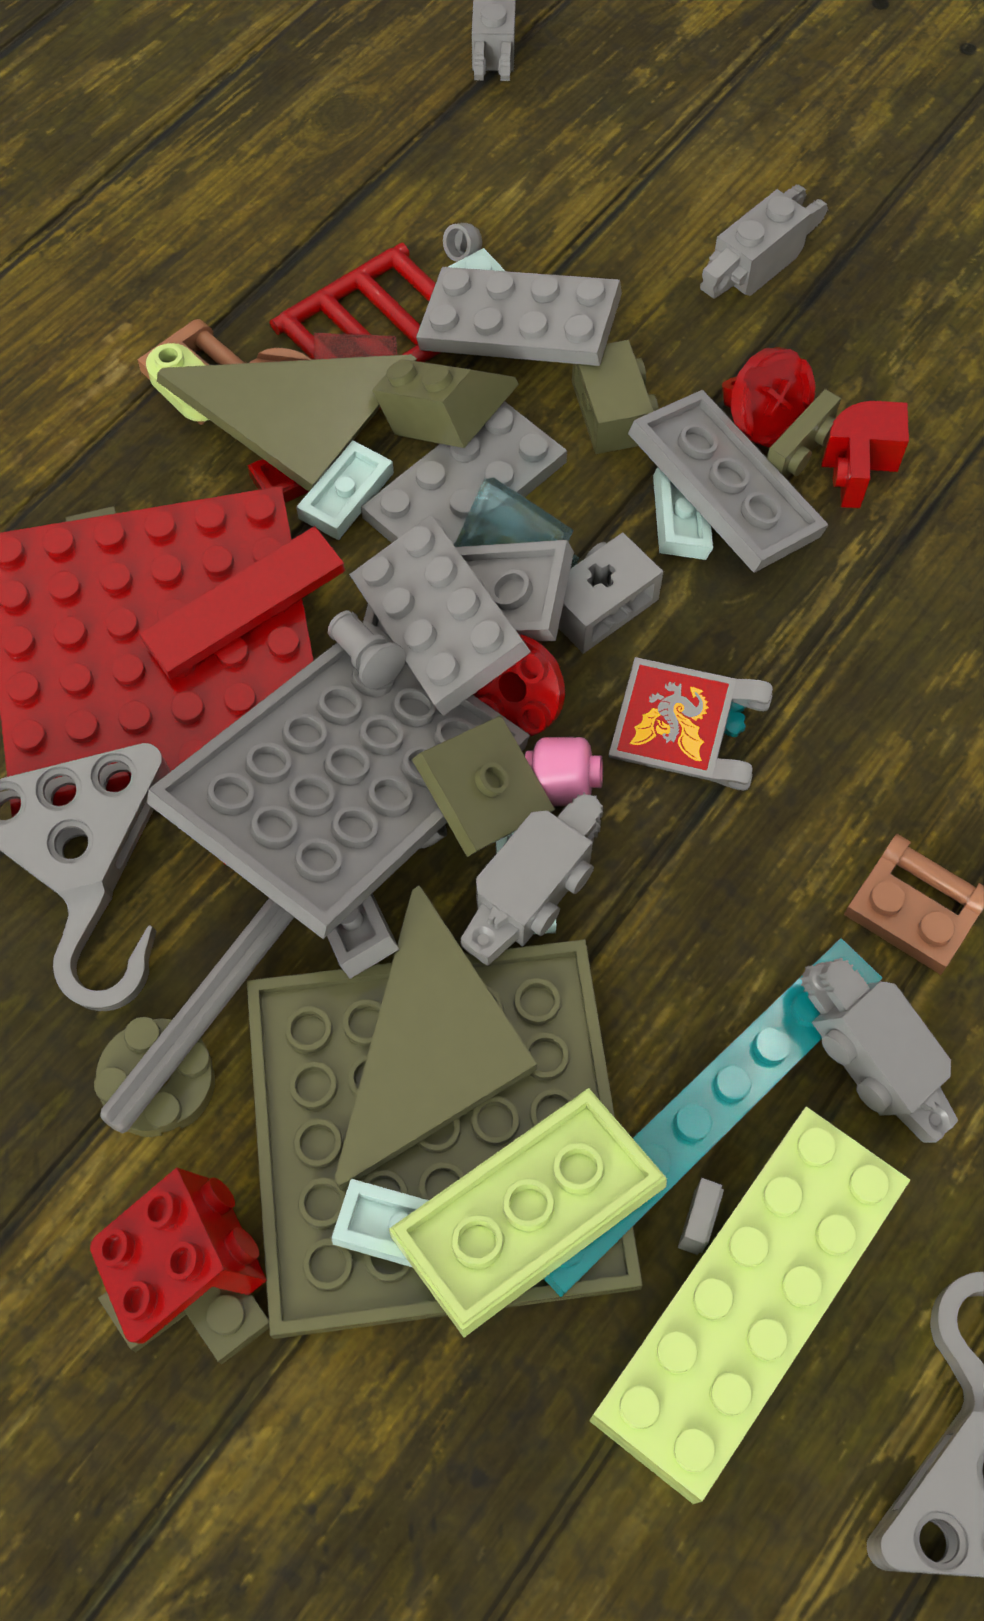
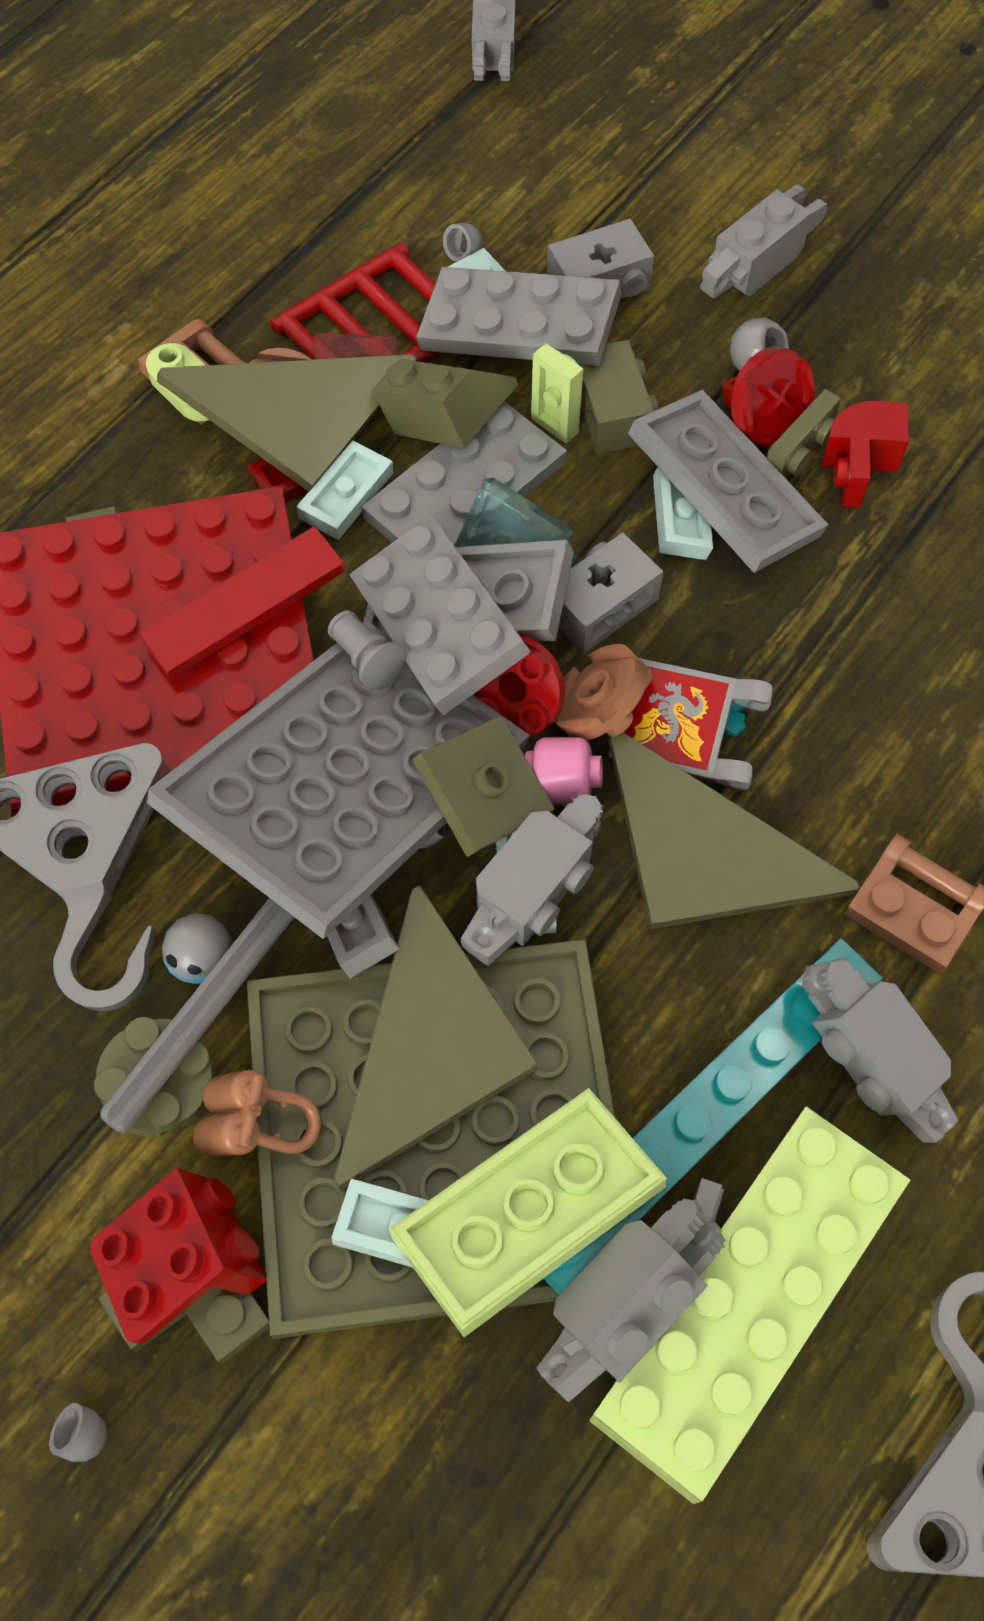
none -> light grey hinge [49,1403,108,1462]
none -> light grey piece [162,913,233,985]
none -> nougat piece [193,1070,321,1157]
none -> yellowish green plate [531,343,583,444]
none -> light grey hinge [537,1198,726,1402]
none -> light grey brick [547,218,654,299]
none -> nougat plate [555,644,653,740]
none -> olive tile [607,733,859,929]
none -> light grey piece [729,318,789,371]

